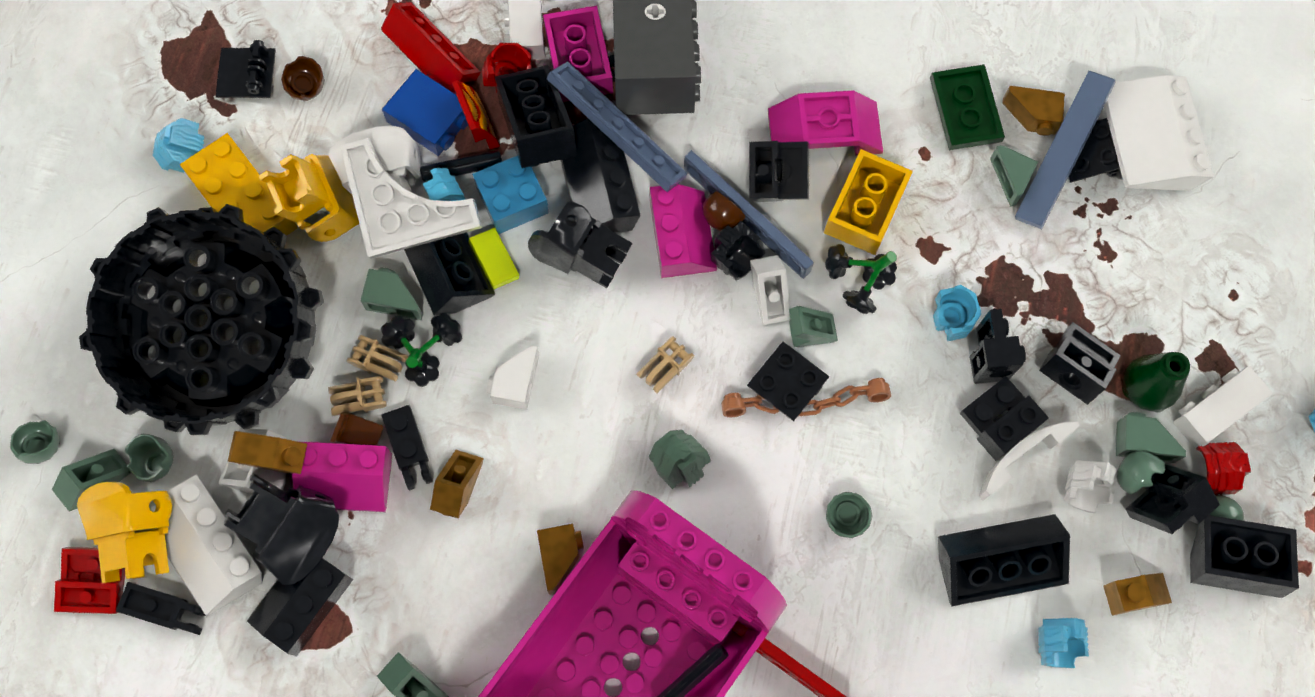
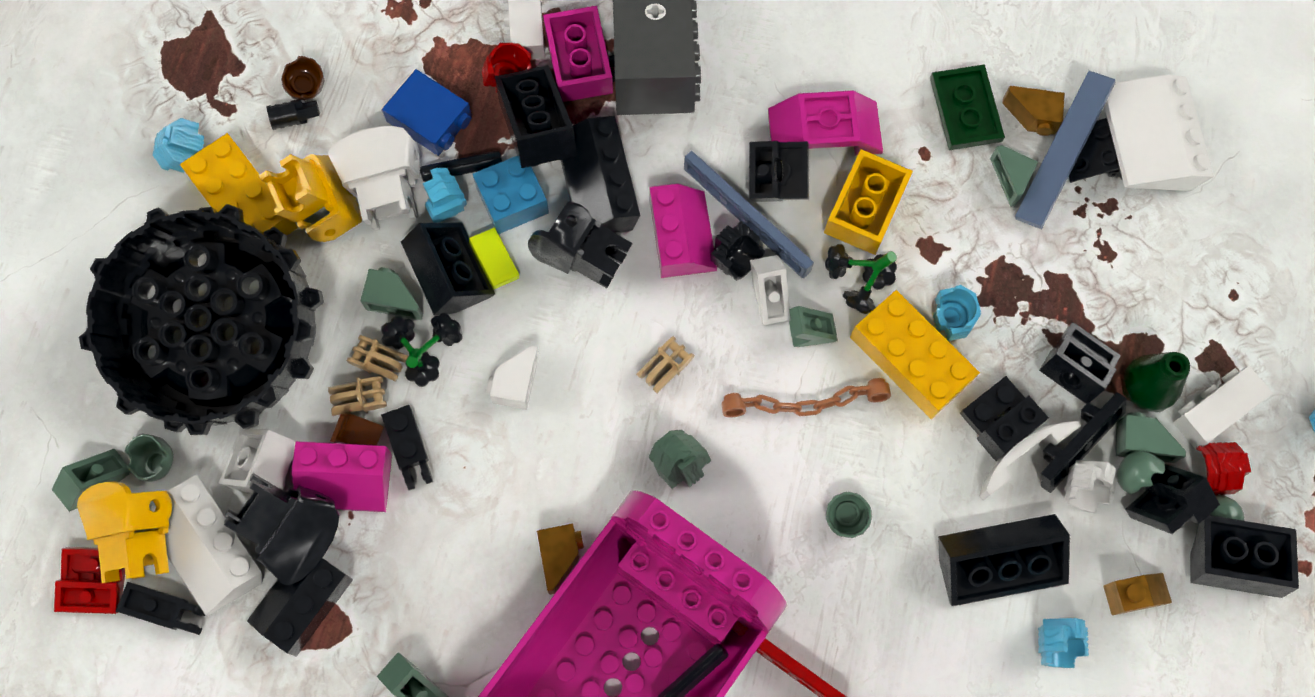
sand green hair [10,420,60,464] -> none
black hinge [215,40,276,98] -> none
pearl gold slope [228,431,307,474] -> none
white plate [340,138,482,259] -> none
red panel [381,2,481,94] -> none
pearl gold slope [430,450,484,518] -> none
red slope [452,81,500,150] -> none
sand blue tile [547,61,688,192] -> none
reddish brown hair [702,191,746,231] -> none
black hinge [747,341,830,422] -> none
black brick [969,309,1026,384] -> none
none -> black hinge [266,99,320,130]
none -> yellow brick [850,290,980,420]
none -> black hinge [1040,392,1127,493]

